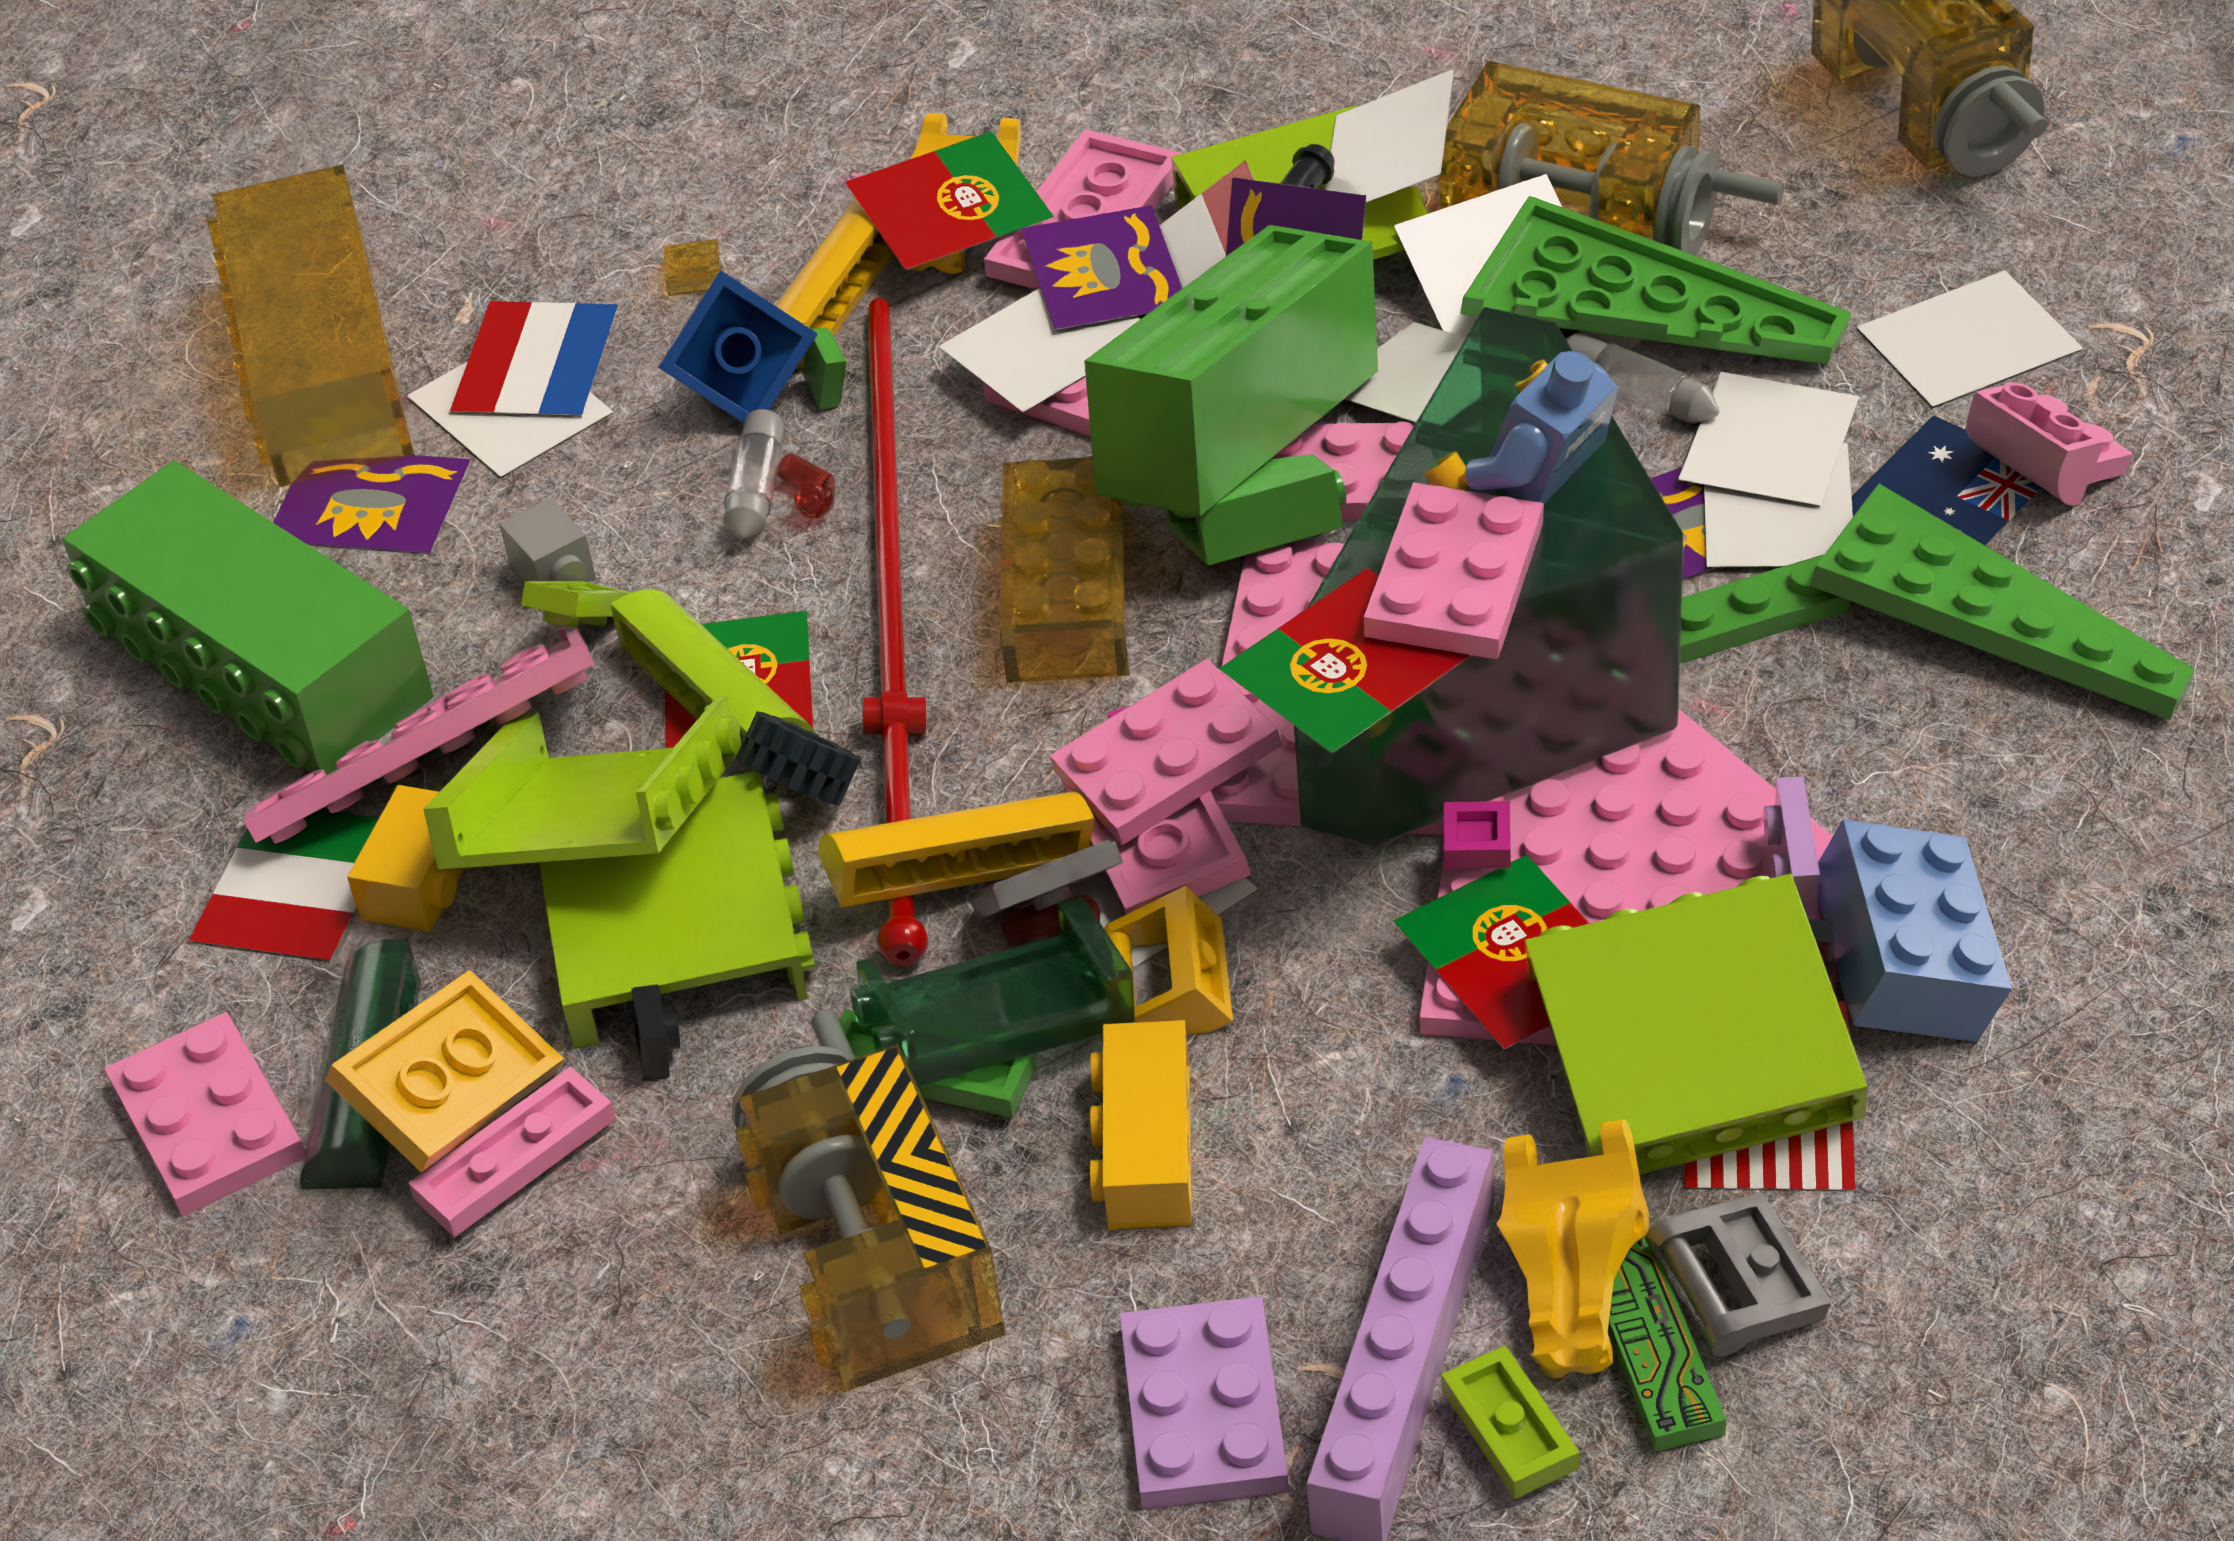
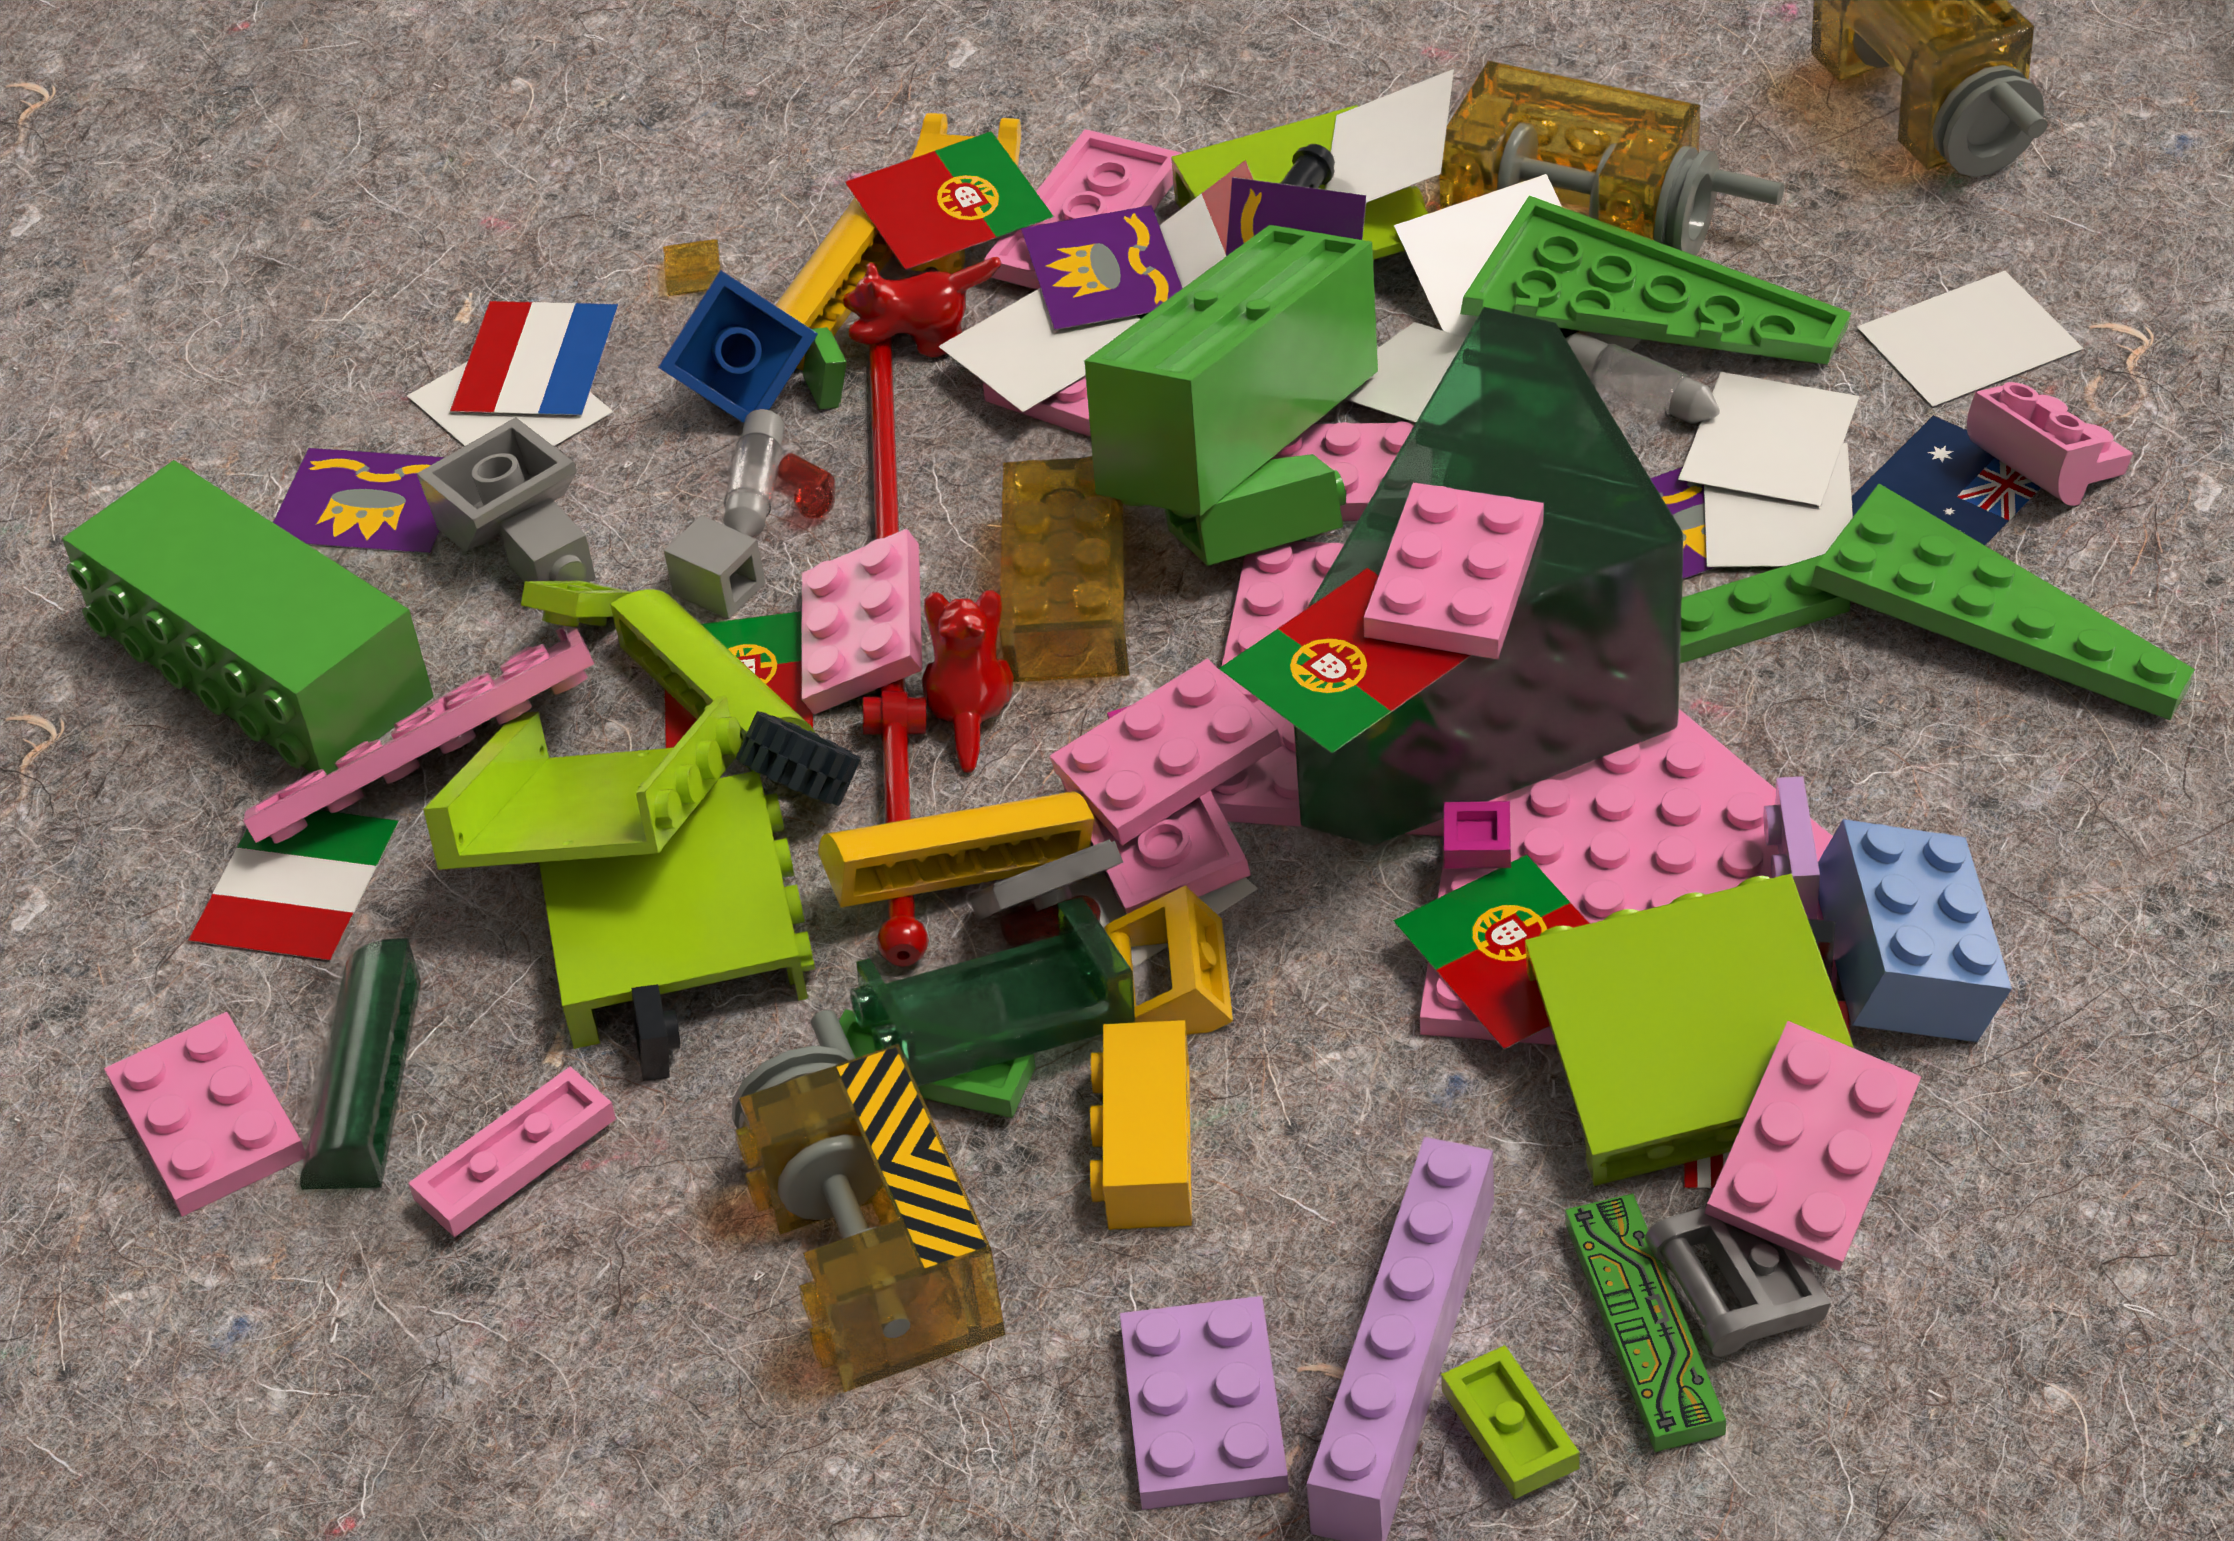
clear yellow brick [207,164,415,487] -> none
yellow plate [325,970,564,1173] -> none
yellow brick [347,785,465,932] -> none
medium blue torso [1424,351,1618,504] -> none
yellow animal [1496,1119,1649,1379] -> none
none -> light grey slope [417,417,577,552]
none -> light grey brick [663,515,766,619]
none -> bright pink plate [802,529,922,715]
none -> red animal [843,257,1002,357]
none -> red animal [921,590,1014,773]
none -> bright pink plate [1705,1021,1921,1271]

